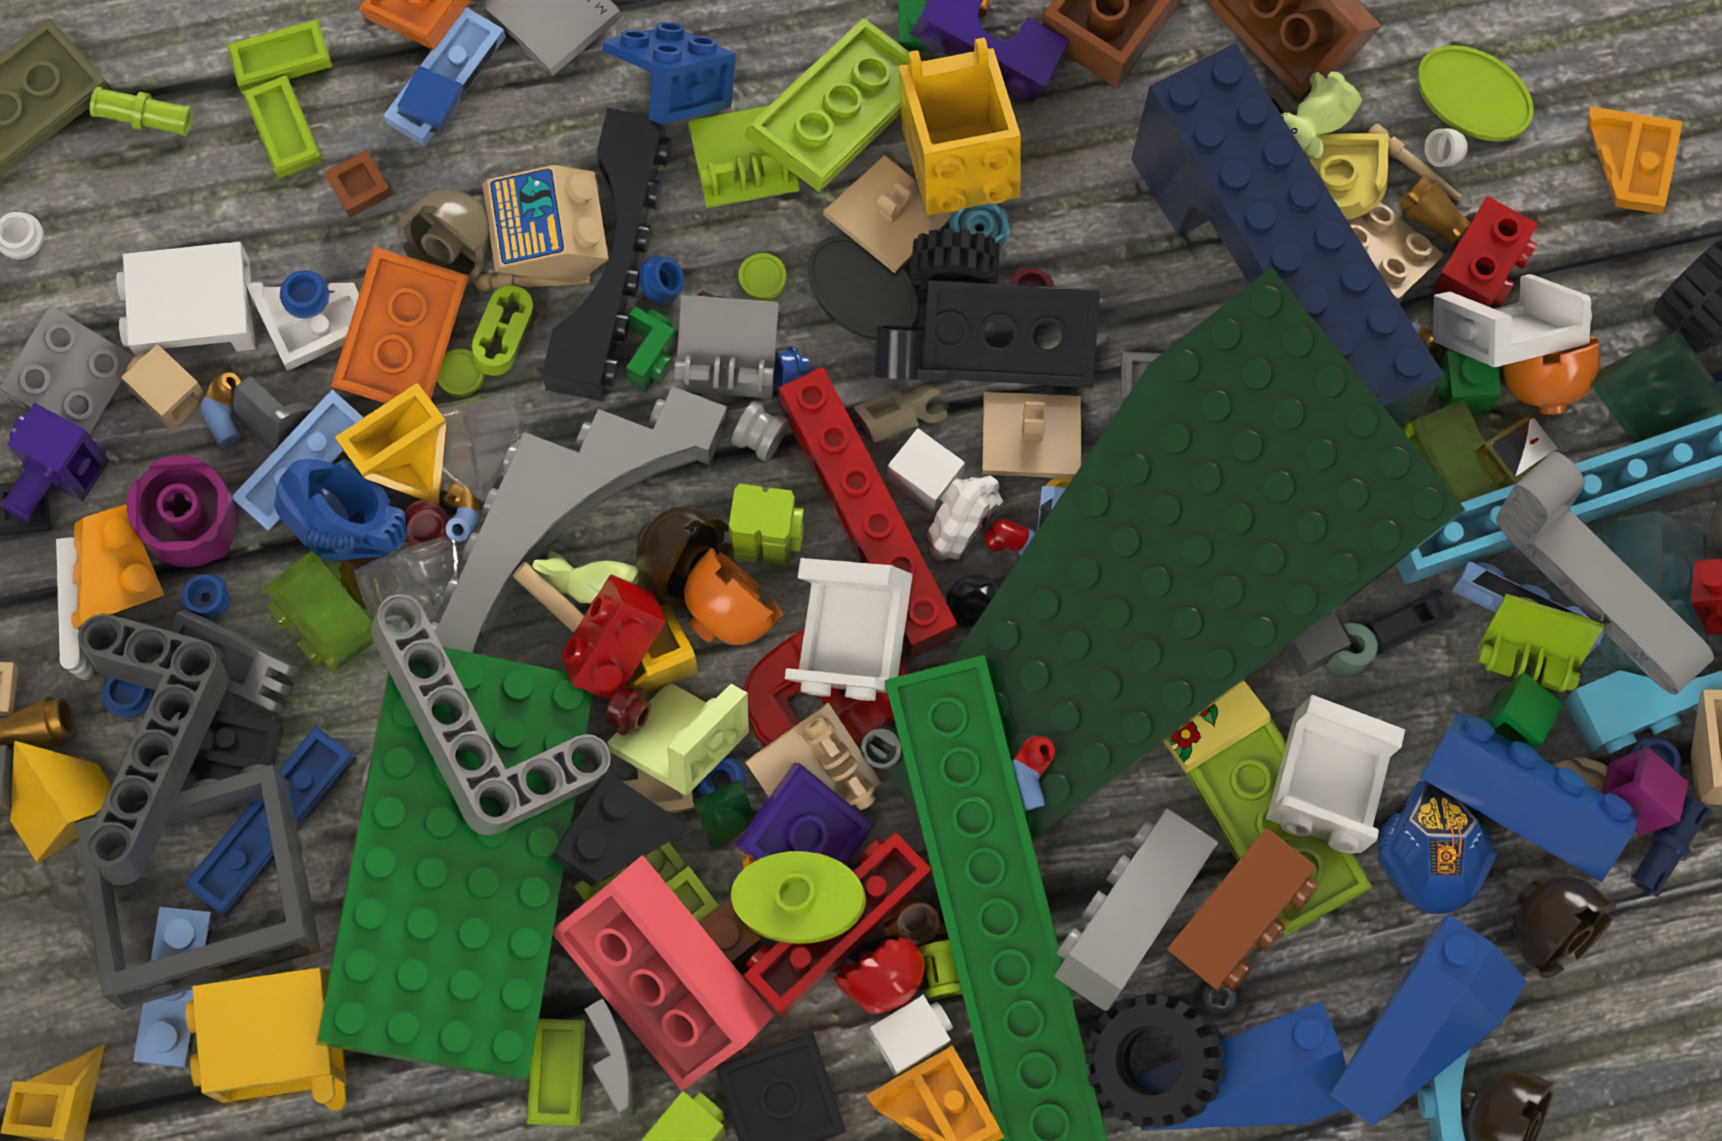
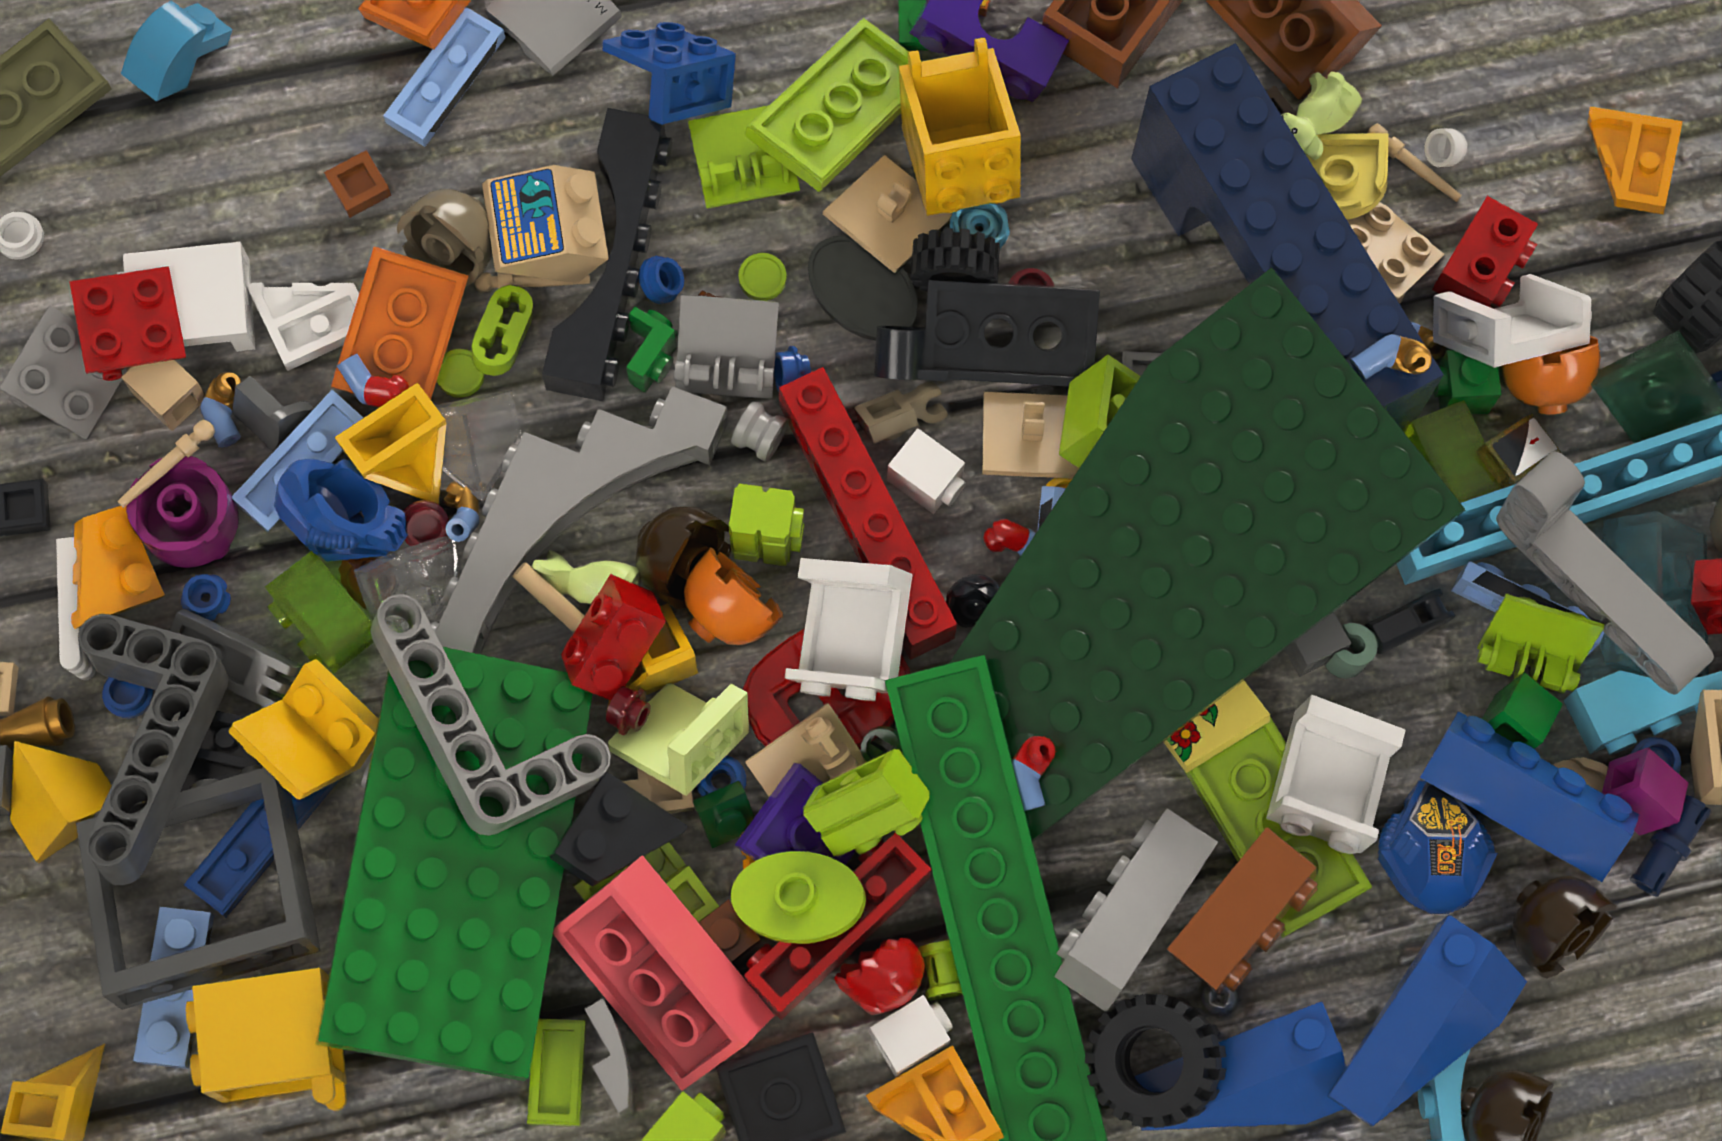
dark purple brick [0,403,109,522] -> none
lime pin [90,86,193,136] -> none
lime tile [226,19,333,93] -> none
lime tile [242,75,323,179] -> none
blue plate [280,270,330,319] -> none
blue tile [397,66,464,131] -> none
reddish brown piece [883,898,947,945] -> none
white rock [926,475,1003,561] -> none
pearl gold cone [1397,175,1471,245] -> none
lime piece [1417,45,1534,141] -> none
none -> red hinge [69,266,186,381]
none -> tan piece [117,420,215,508]
none -> dark azure brick [121,0,233,101]
none -> yellow bracket [229,659,378,800]
none -> arm [337,354,410,407]
none -> lime brick [803,749,930,856]
none -> lime brick [1059,355,1141,468]
none -> arm [1350,335,1432,381]

